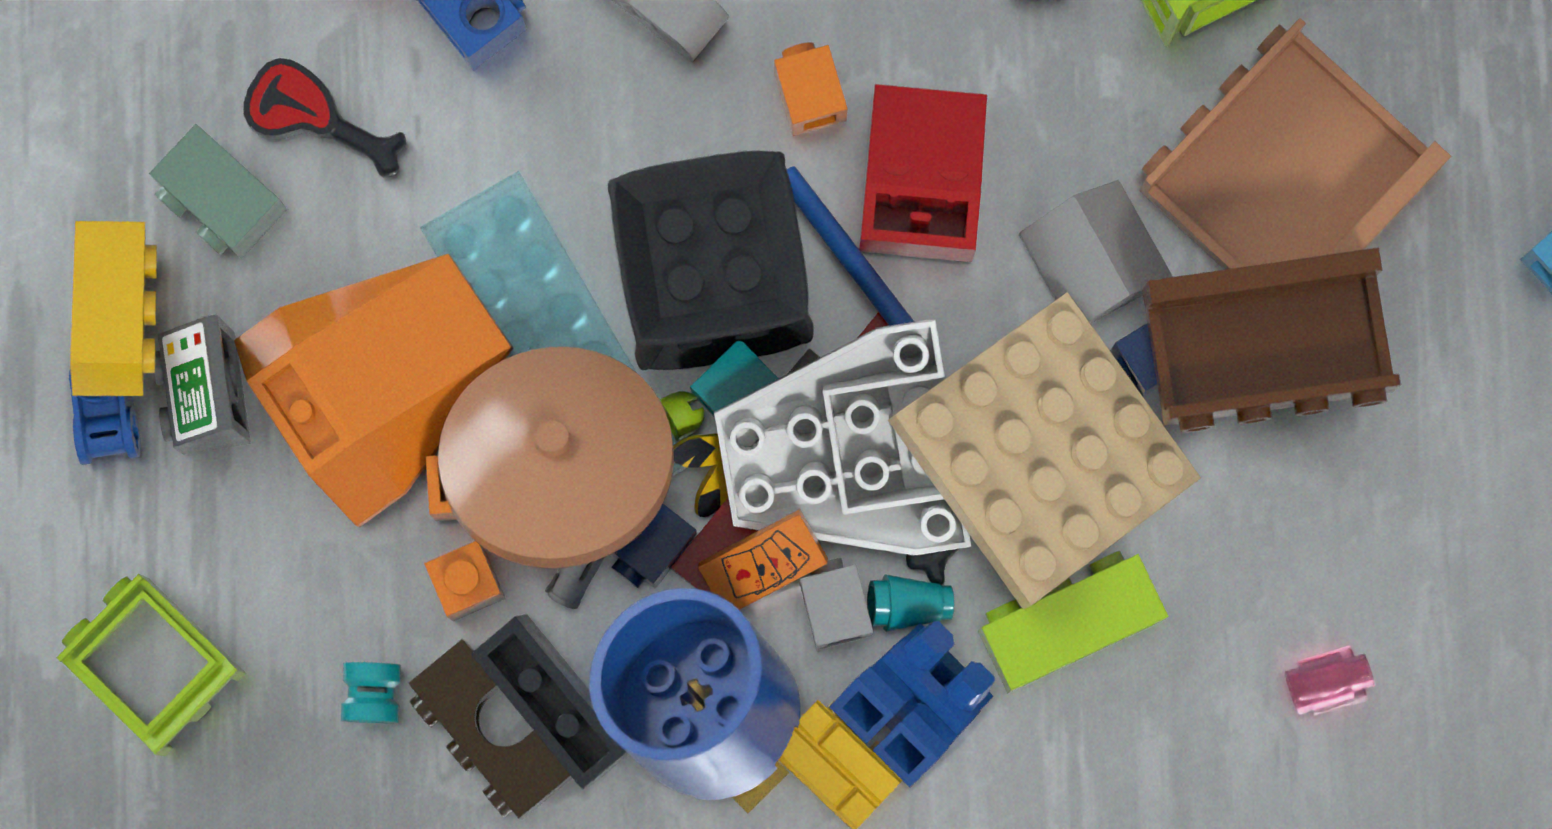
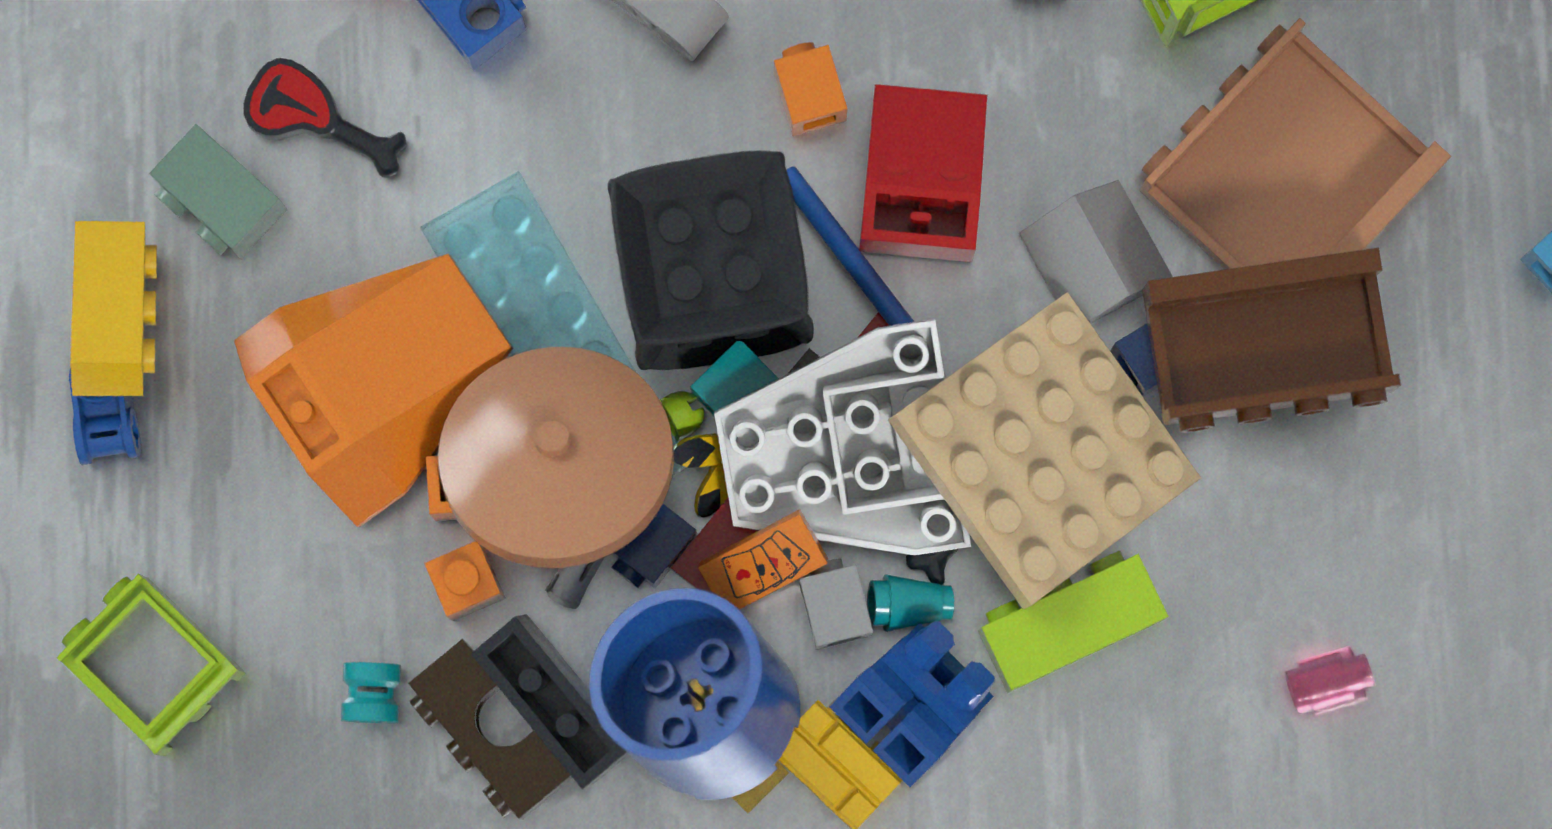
slope [153,315,251,454] -> none

